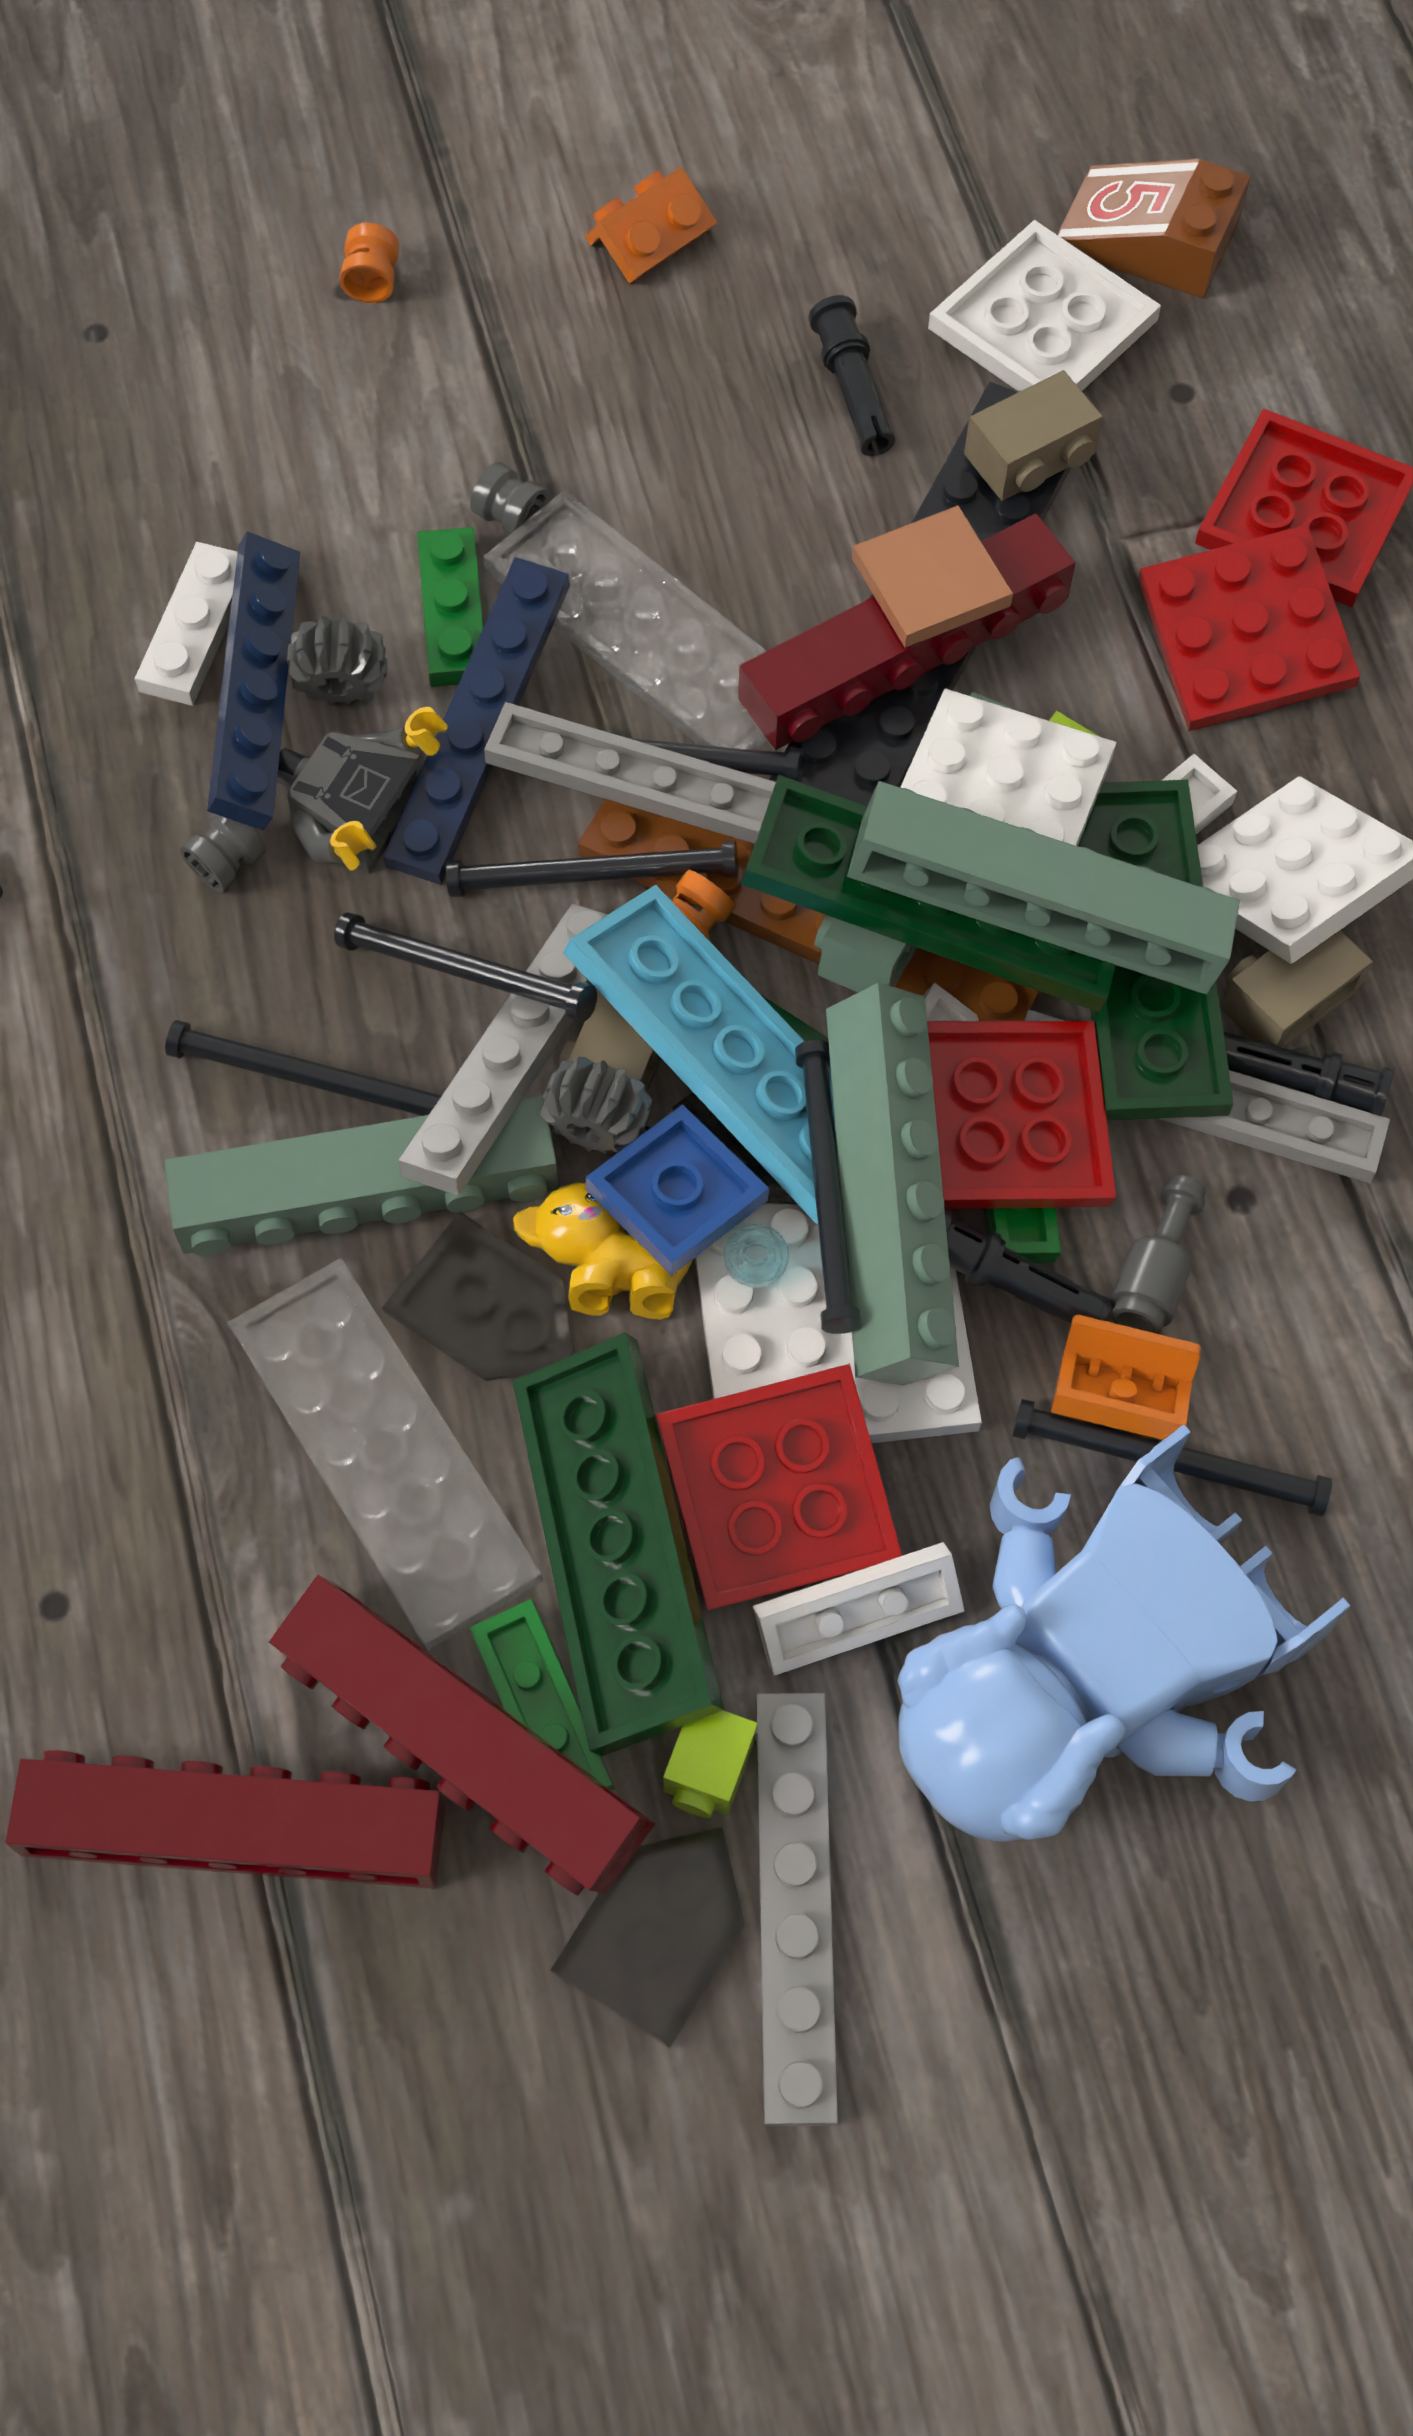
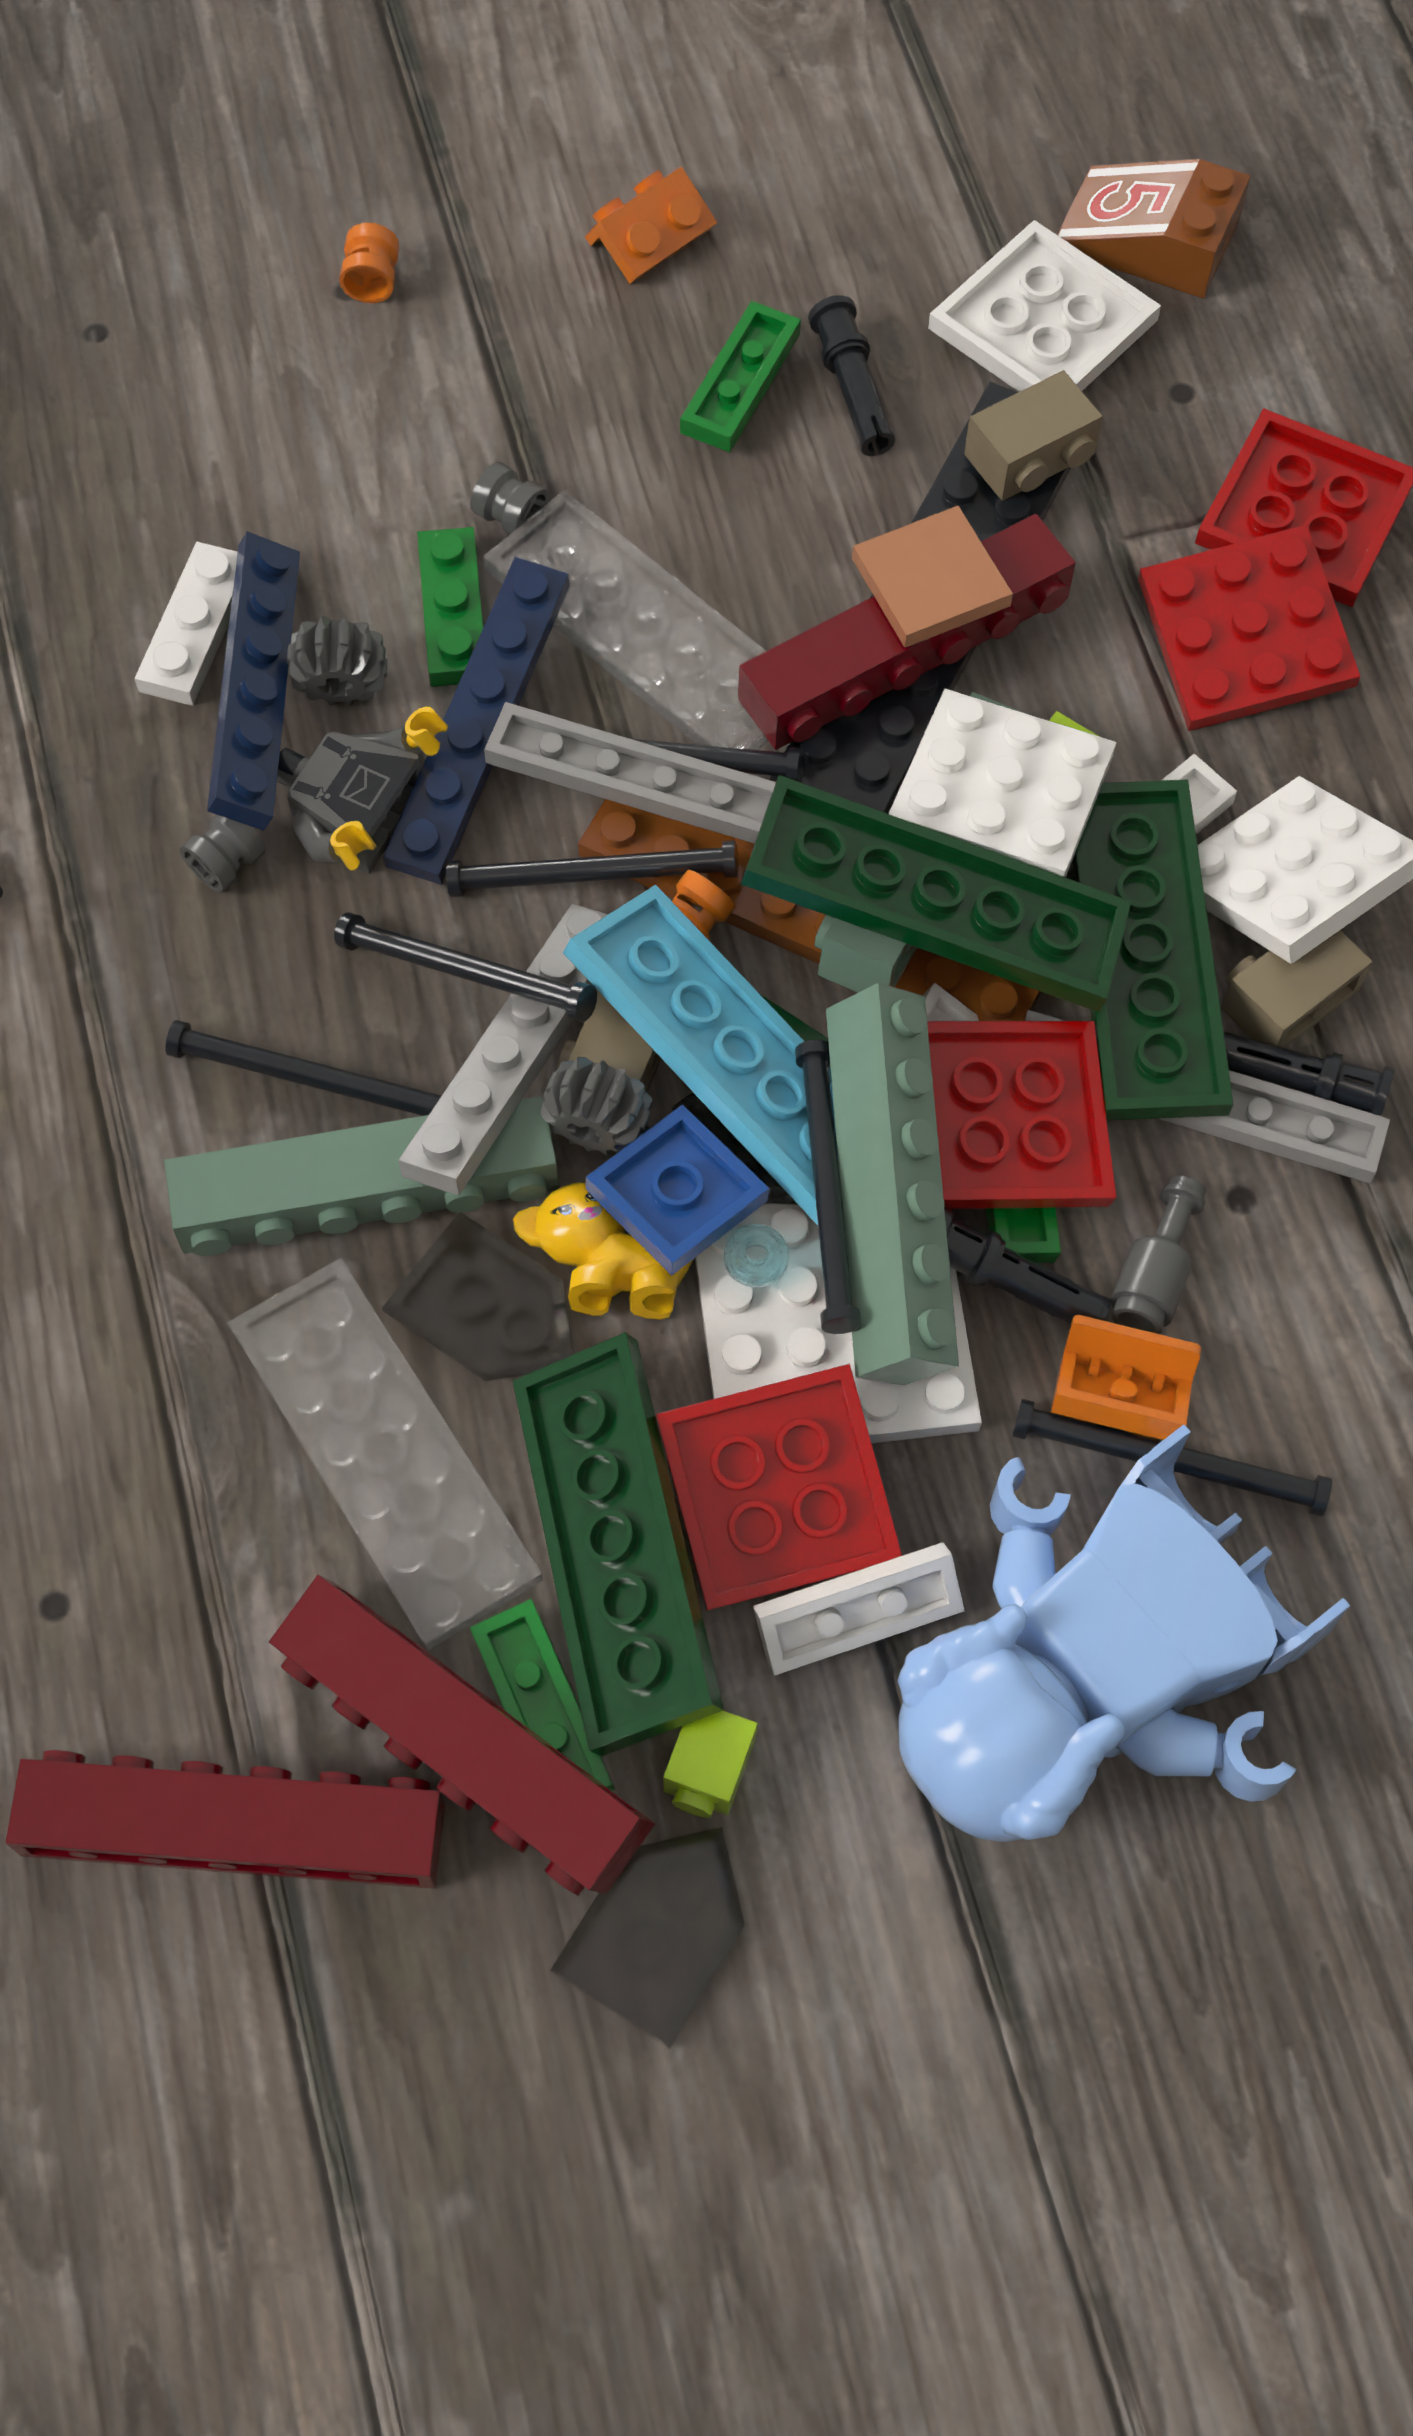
light grey plate [756,1693,838,2127] -> none
sand green brick [847,781,1240,995] -> none
none -> green plate [680,300,801,453]

